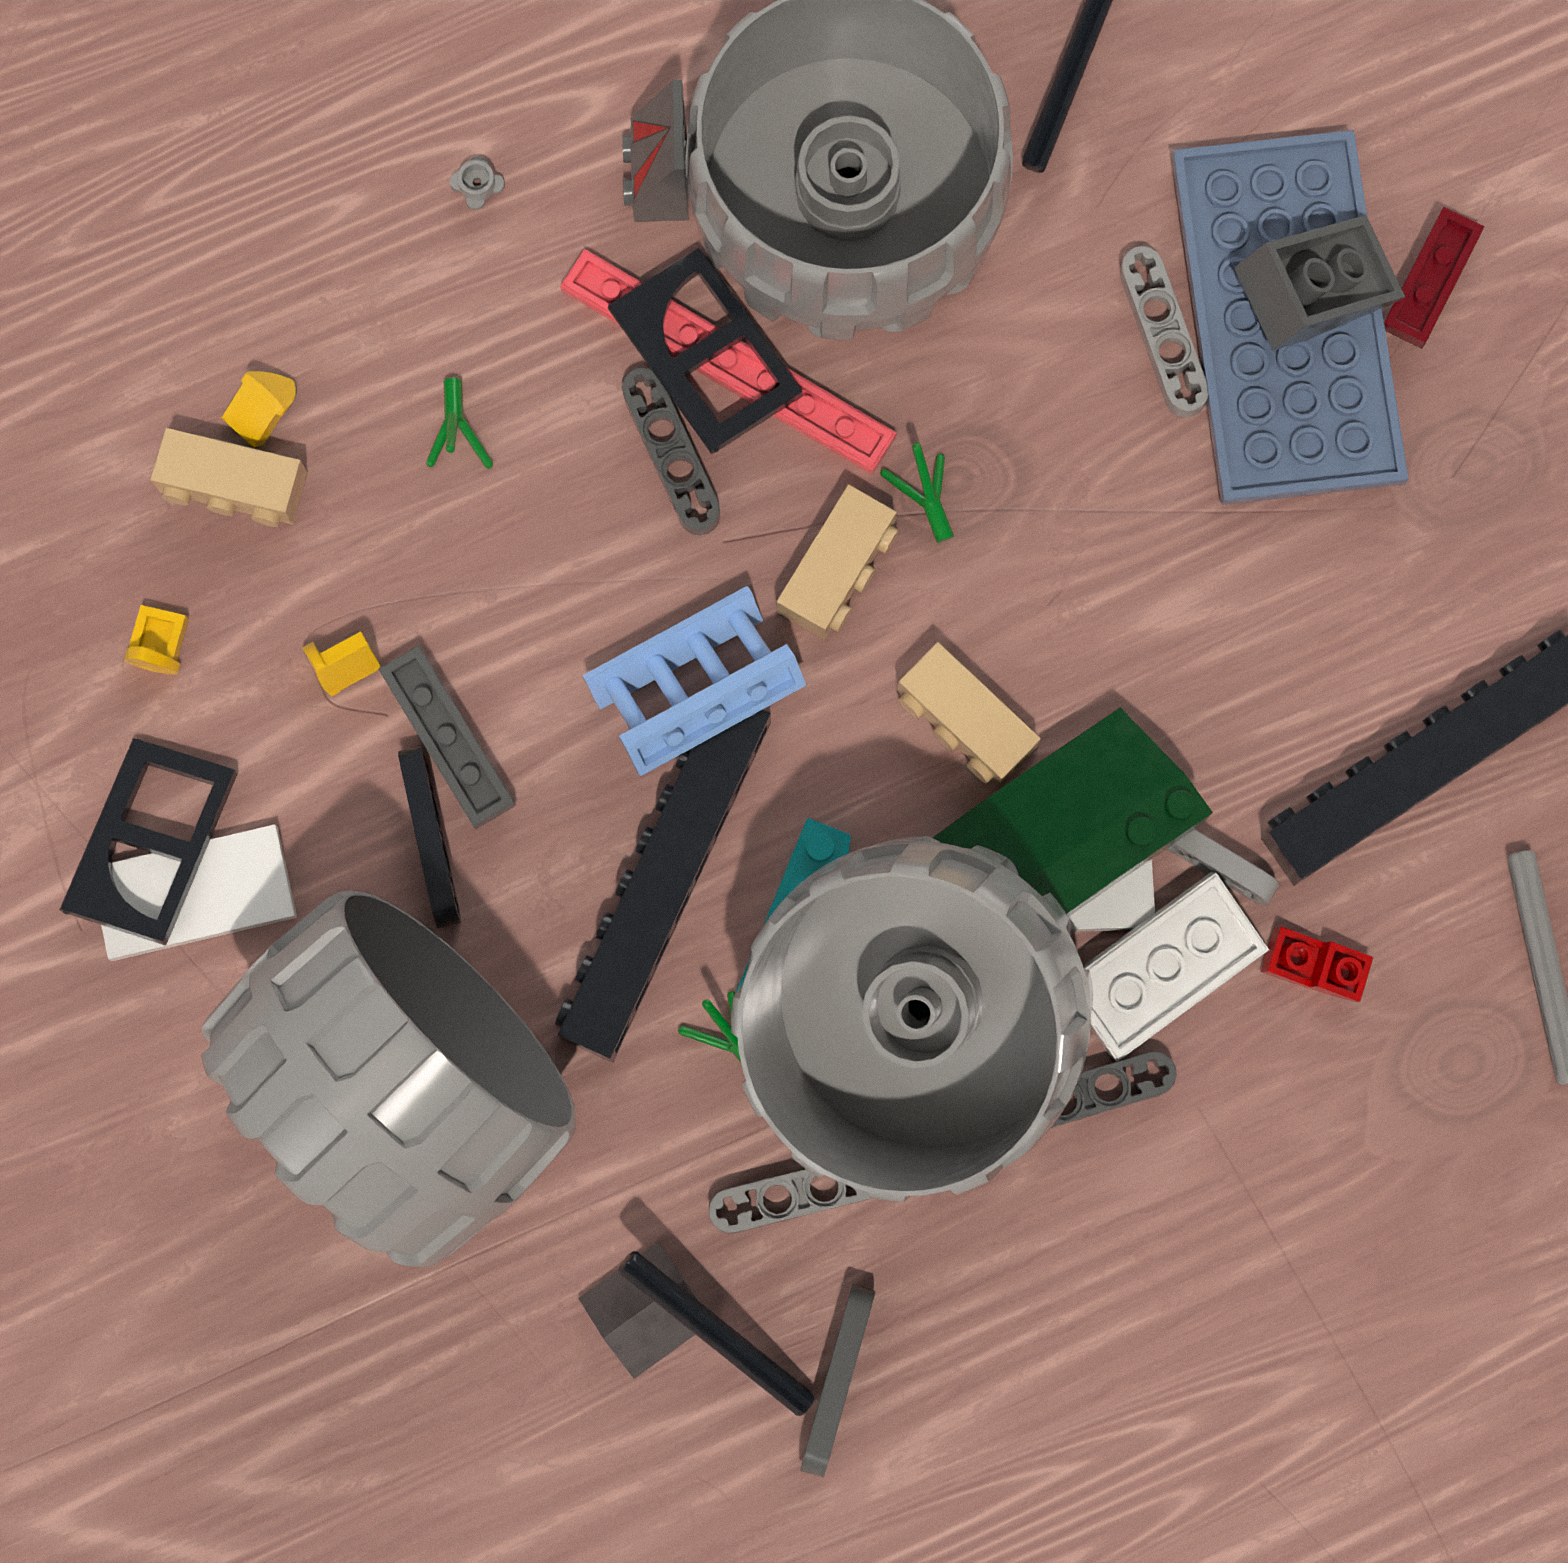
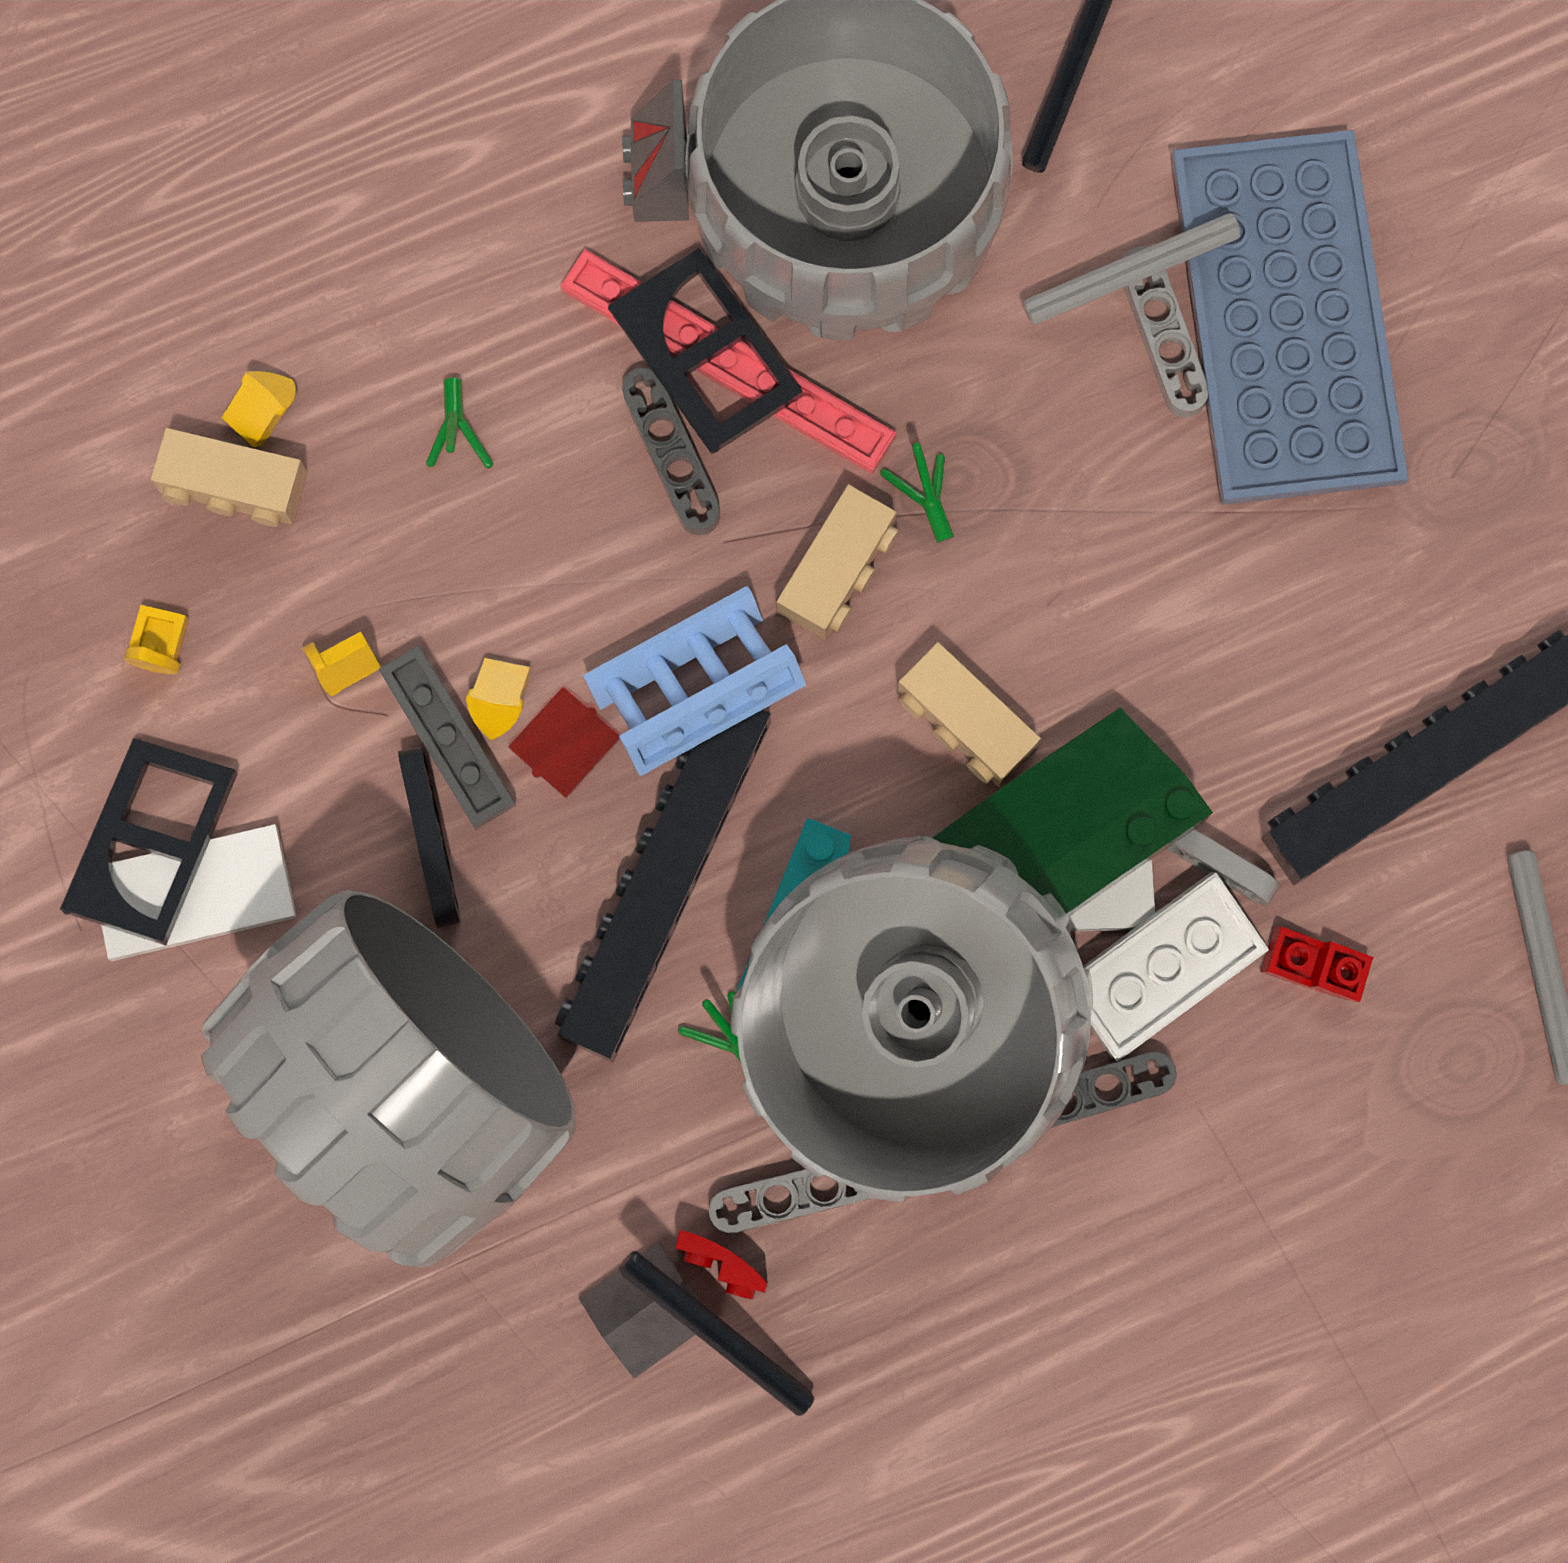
light grey plate [450,157,505,210] -> none
dark grey beam [800,1284,876,1478] -> none
dark grey slope [1234,215,1405,350] -> none
dark red plate [1384,206,1485,349] -> none
none -> yellow tile [466,658,530,740]
none -> clear red piece [508,687,620,799]
none -> red slope [675,1230,768,1300]
none -> light grey axle [1024,213,1241,324]

